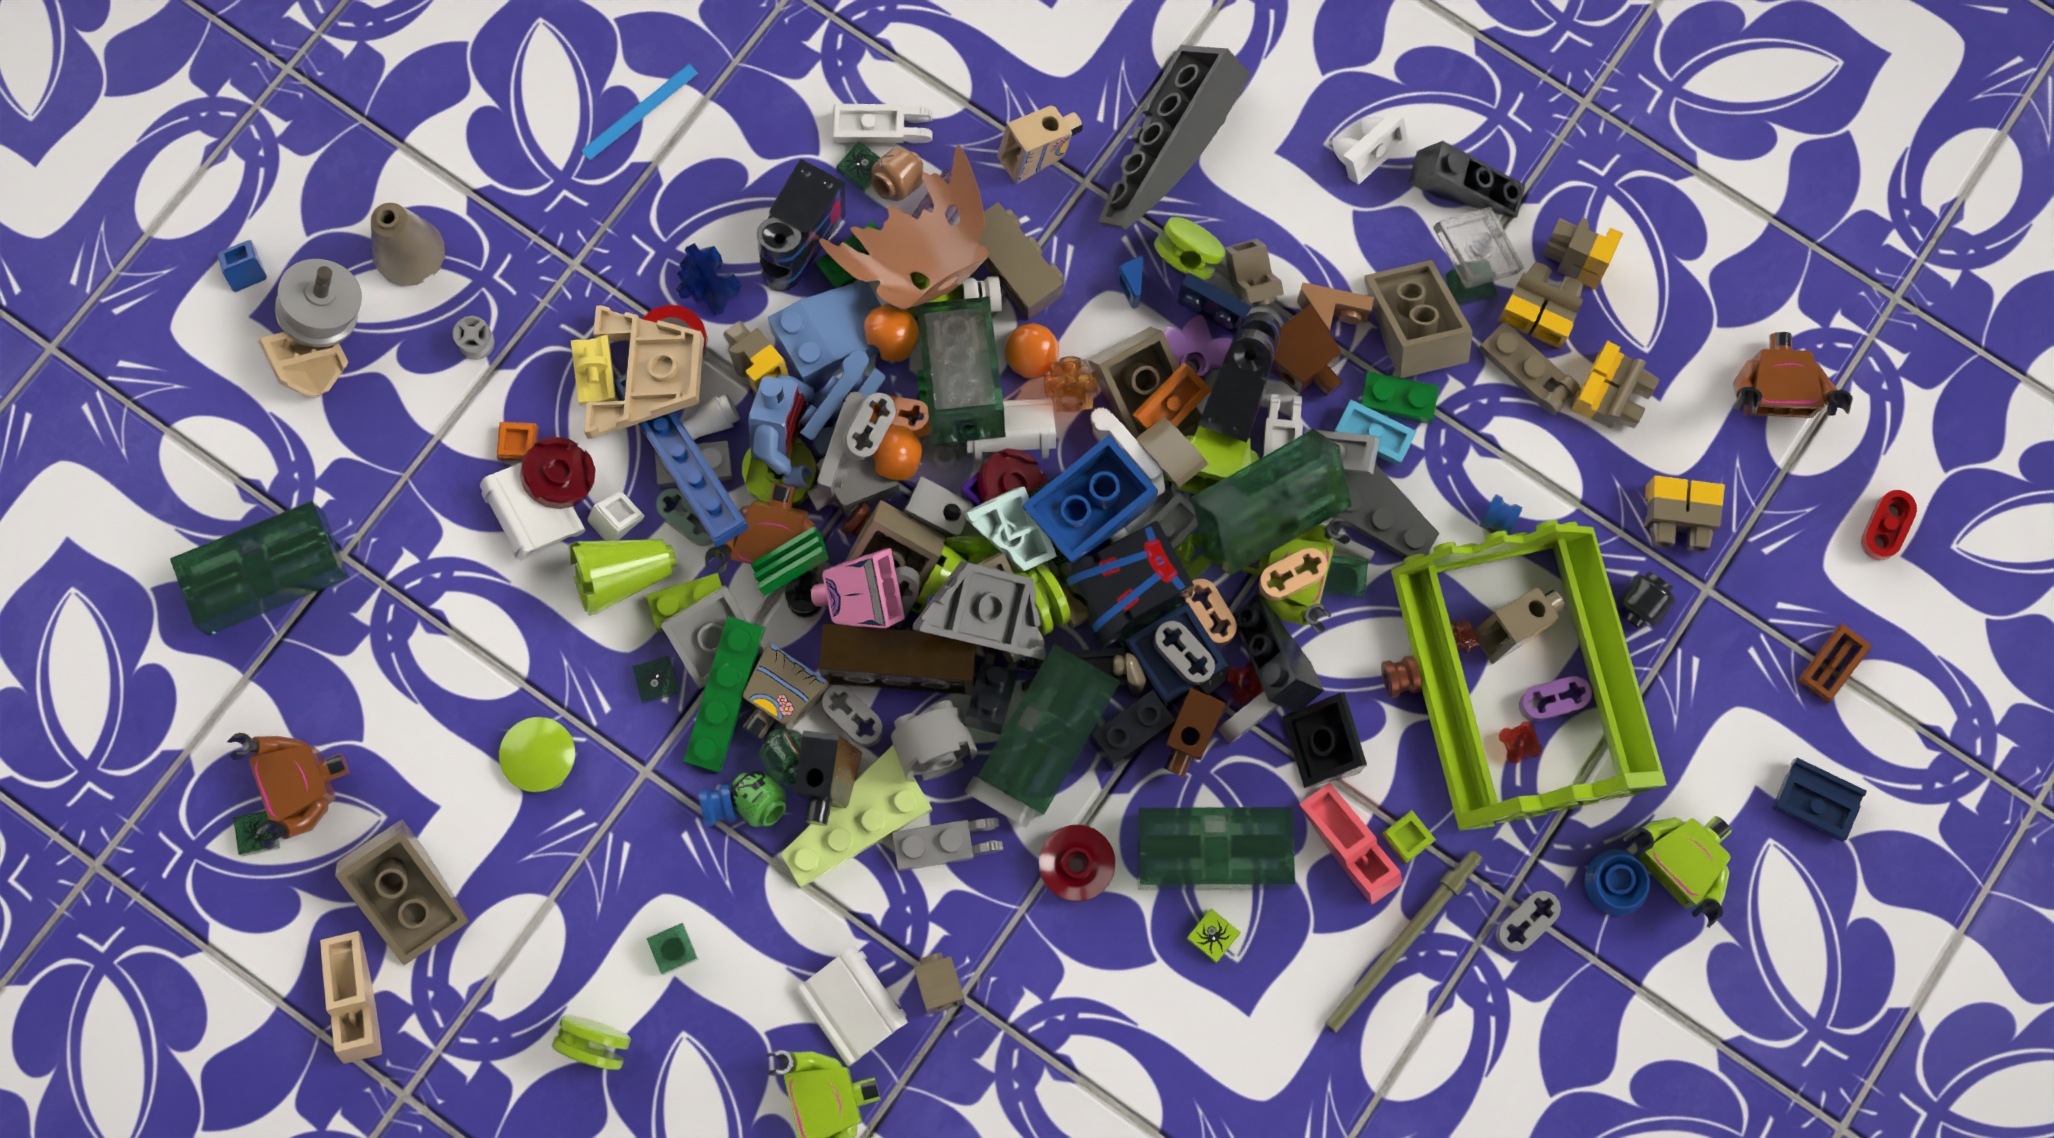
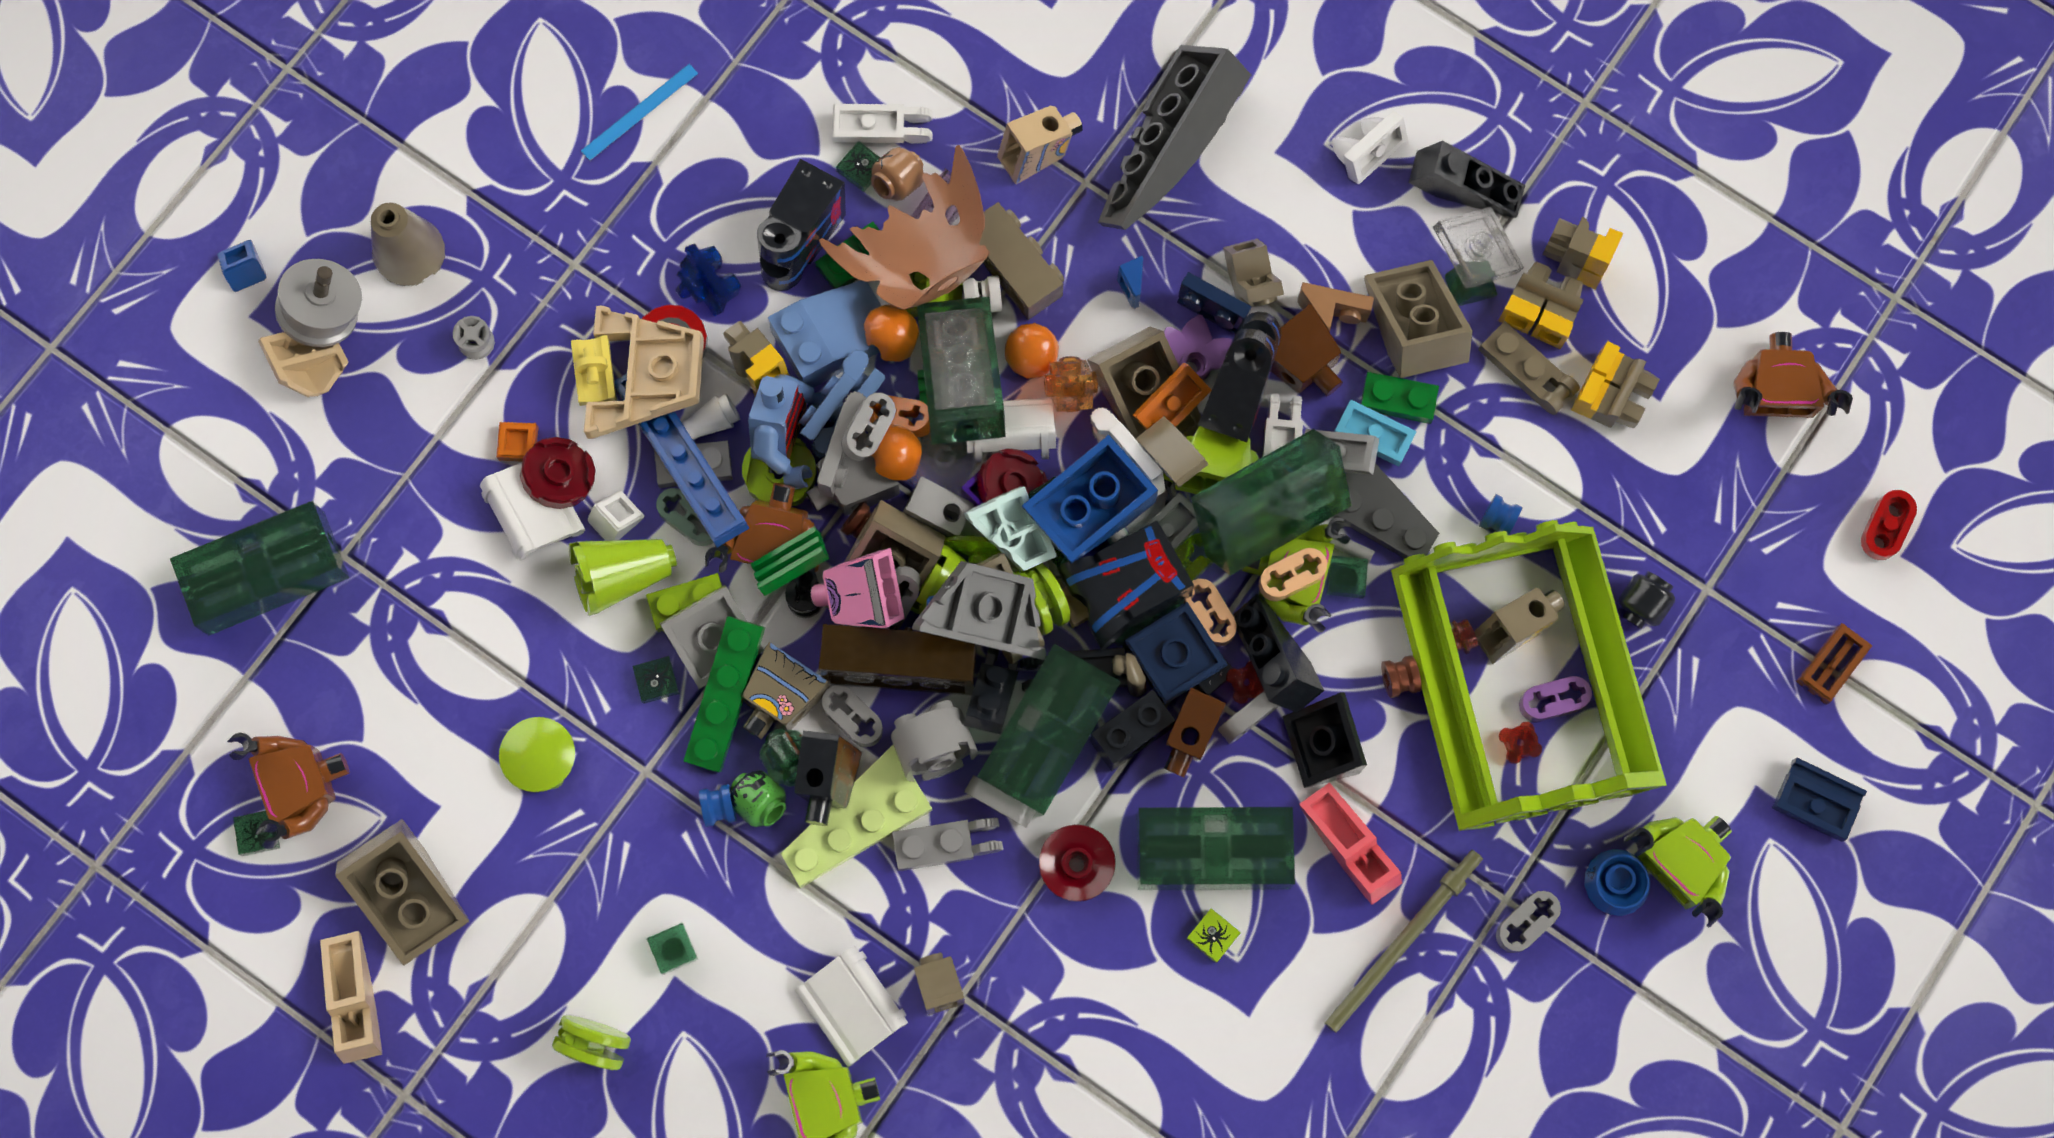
light grey beam [1153,621,1215,685] -> none
lime head [1154,217,1225,280] -> none
lime tile [1381,810,1436,864] -> none
dark tan hips [1644,475,1725,553] -> none

